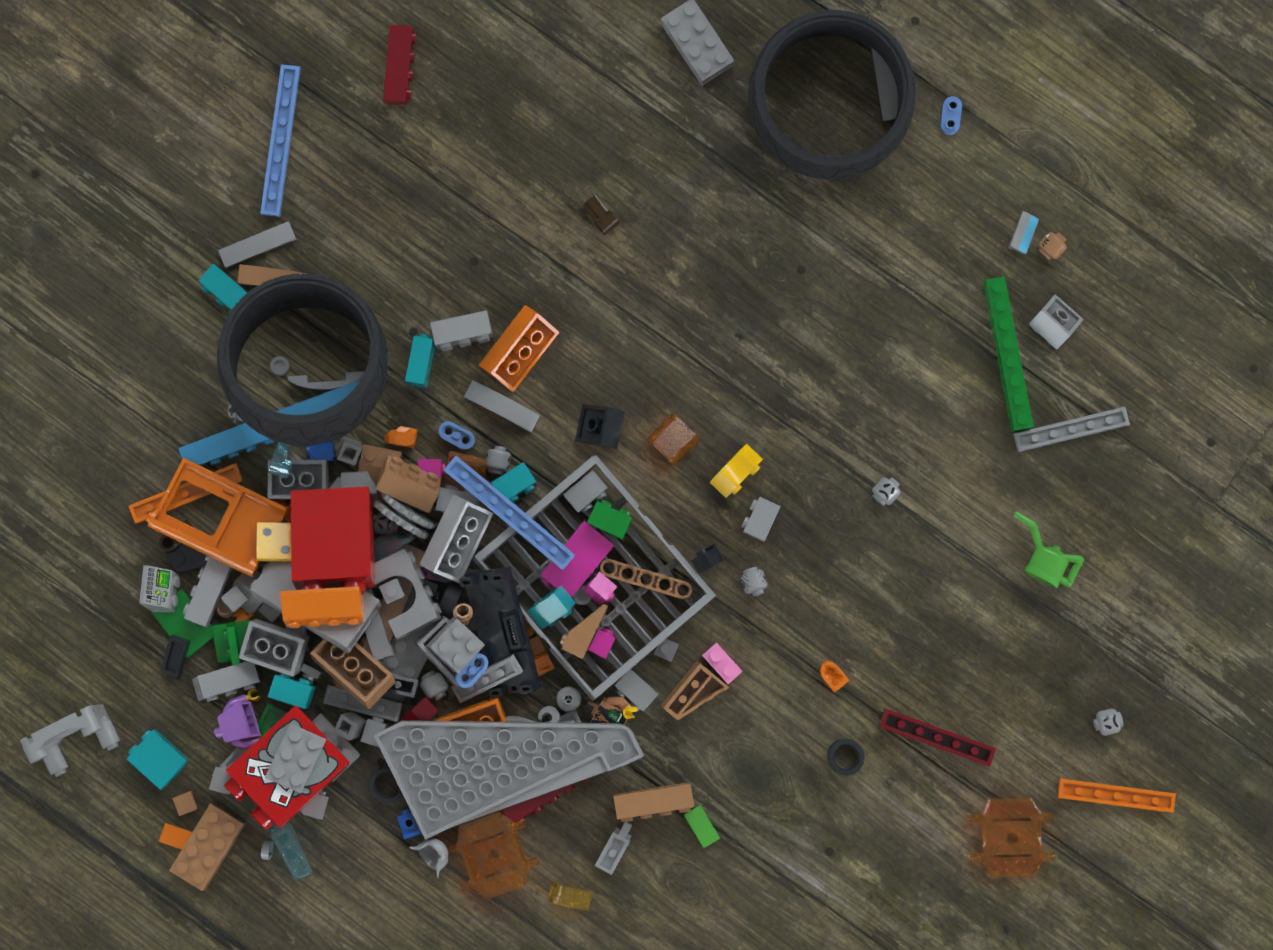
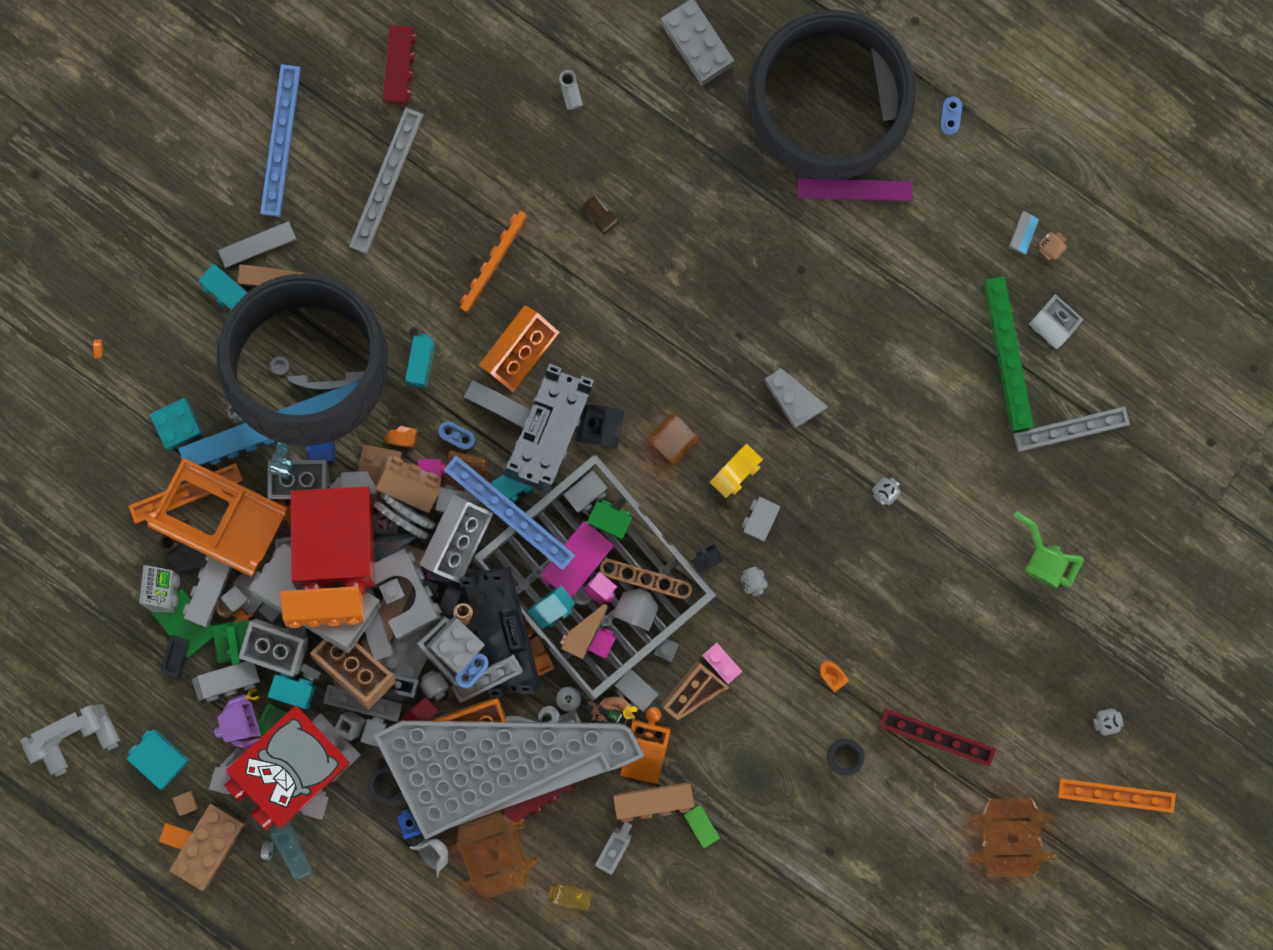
yellow tile [256,522,291,562] -> none
light grey plate [265,723,326,794] -> none
light grey brick [336,436,362,466] -> none
light grey brick [430,310,494,352] -> none
light grey head [484,446,511,475] -> none
none -> orange tile [93,339,103,359]
none -> teal brick [149,398,204,451]
none -> light grey tile [349,107,424,255]
none -> orange plate [459,211,527,314]
none -> piece [504,363,594,493]
none -> light grey piece [559,70,583,110]
none -> light grey slope [613,589,659,631]
none -> orange slope [620,707,671,784]
none -> light grey wedge [764,368,828,429]
none -> magenta tile [797,178,912,201]

